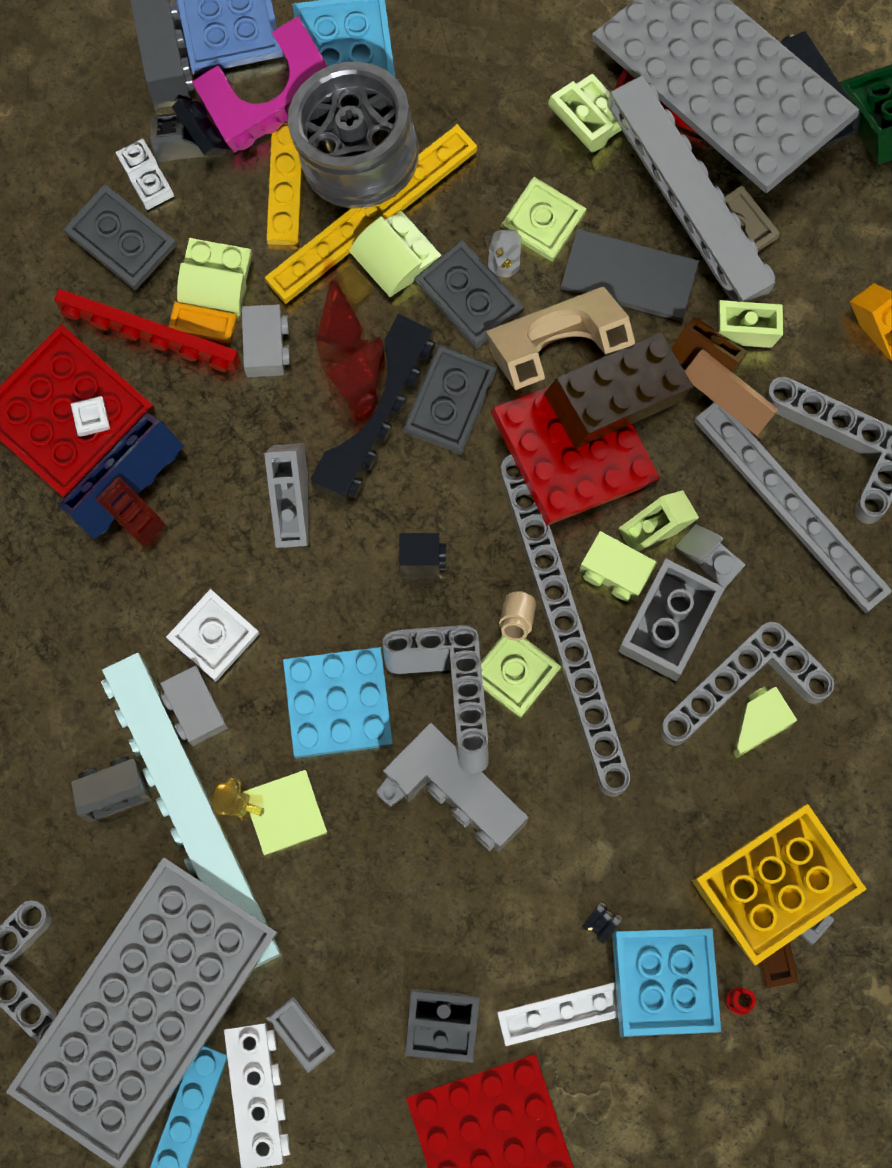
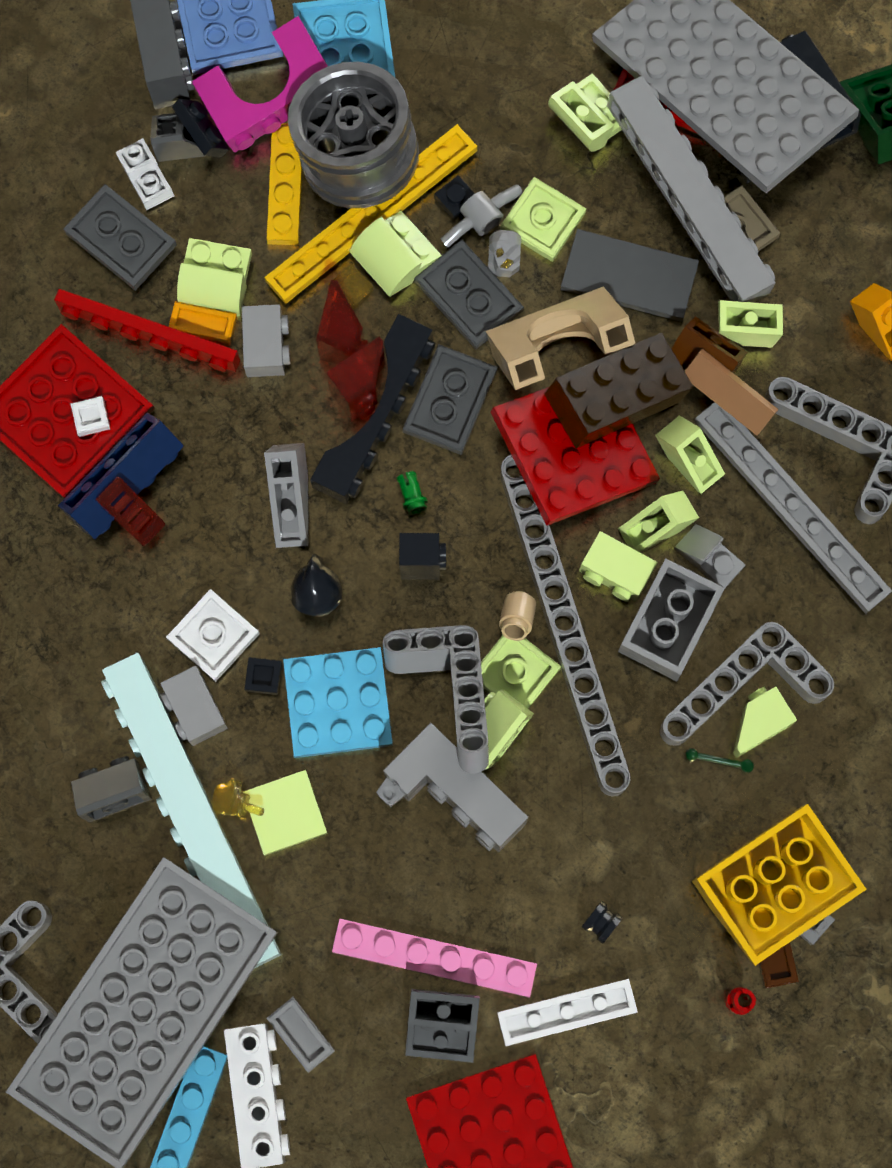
medium azure plate [612,929,721,1037] -> none
none -> black plate [244,657,282,695]
none -> black piece [291,554,342,617]
none -> bright pink plate [332,919,537,998]
none -> green pin [396,471,428,515]
none -> black plate [434,175,475,221]
none -> light grey piece [440,184,522,248]
none -> yellowish green slope [484,690,534,770]
none -> yellowish green slope [655,415,725,494]
none -> dark green hinge [685,748,754,773]

